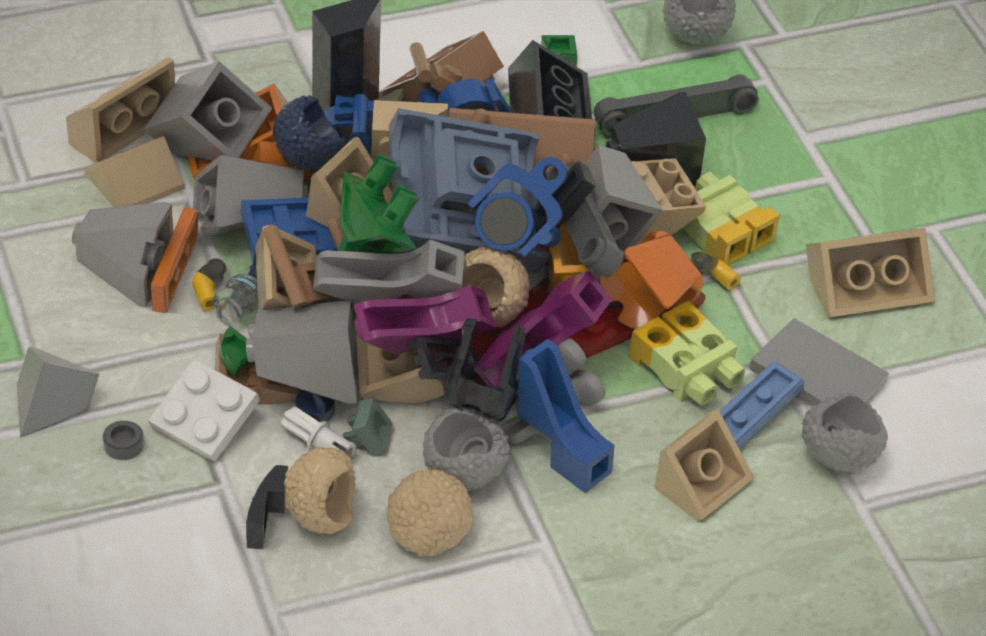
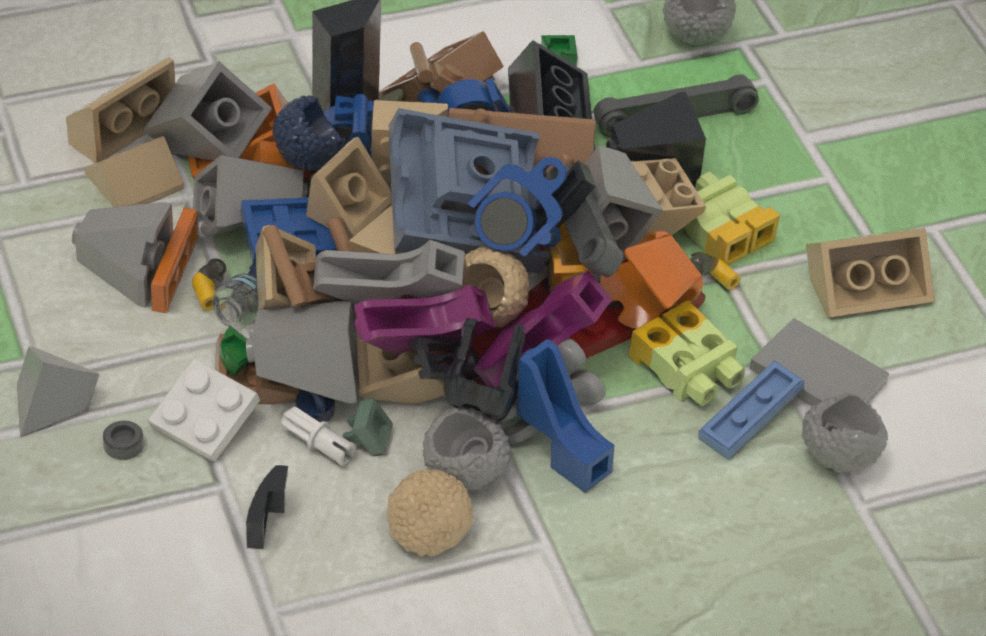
tan hair [284,447,356,535] -> none
green connector [338,154,420,254] -> none
tan slope [655,409,754,521] -> none

